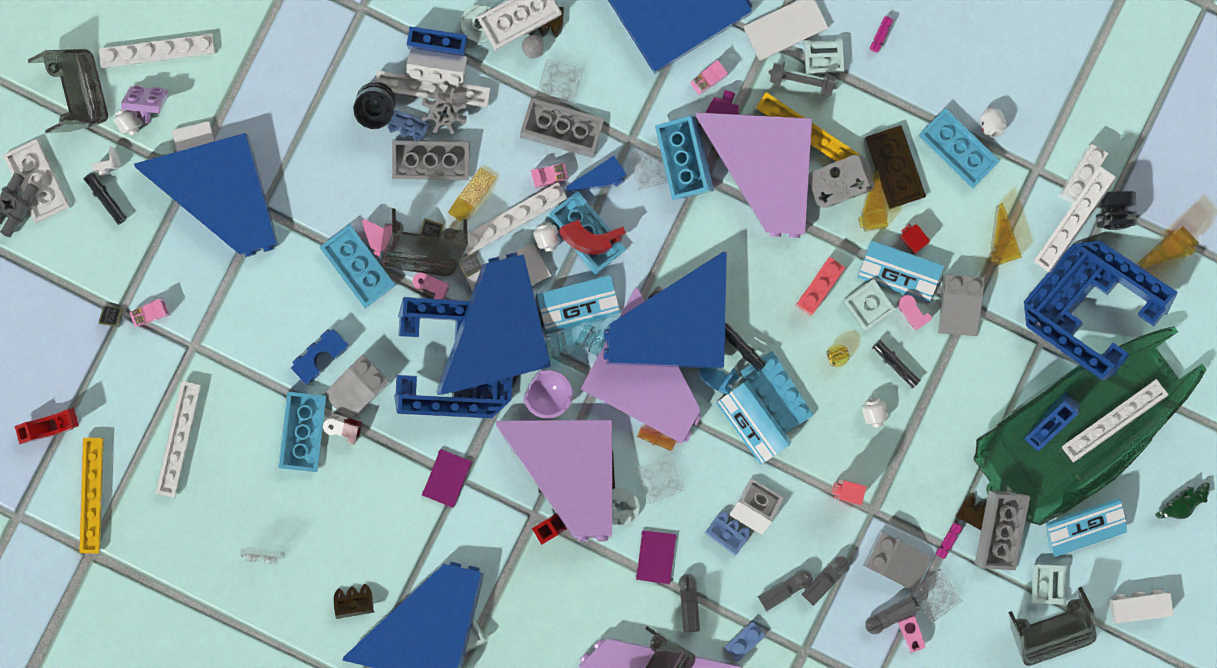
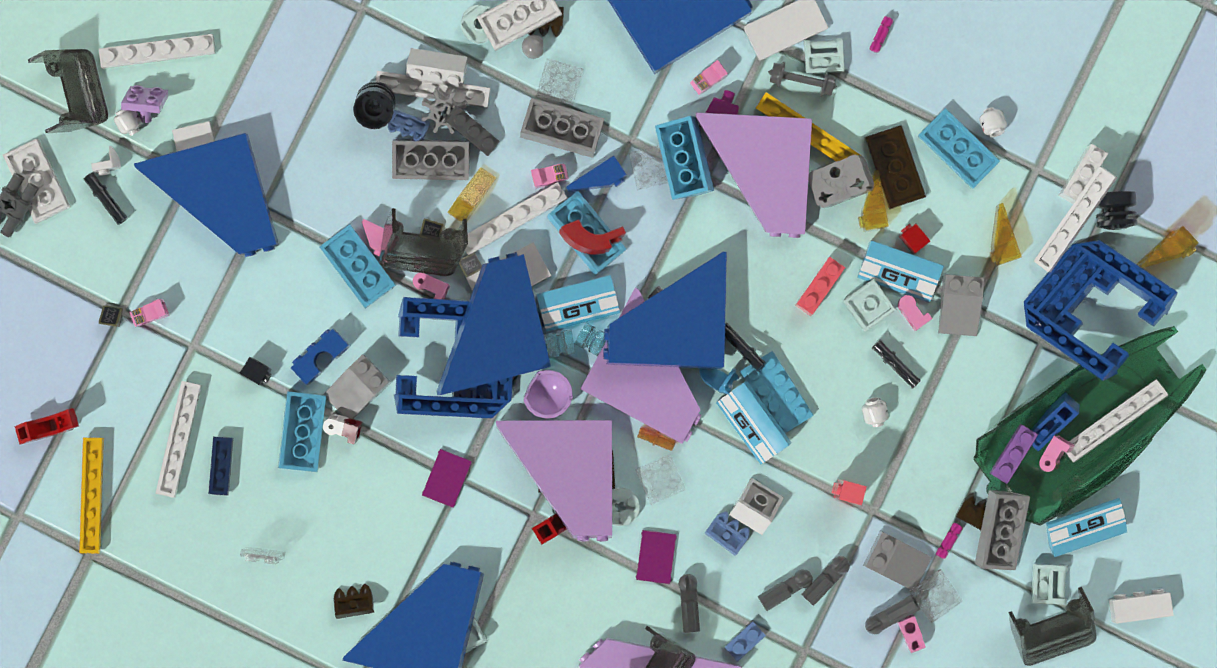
blue brick [407,26,468,56] -> none
white head [533,222,561,252] -> none
clear yellow piece [826,344,850,368] -> none
dark green animal [1155,483,1210,519] -> none
none -> dark blue plate [208,436,234,496]
none -> black brick [240,357,272,385]
none -> dark grey plate [444,105,500,156]
none -> medium lavender plate [990,424,1038,484]
none -> bright pink leg [1039,435,1075,472]

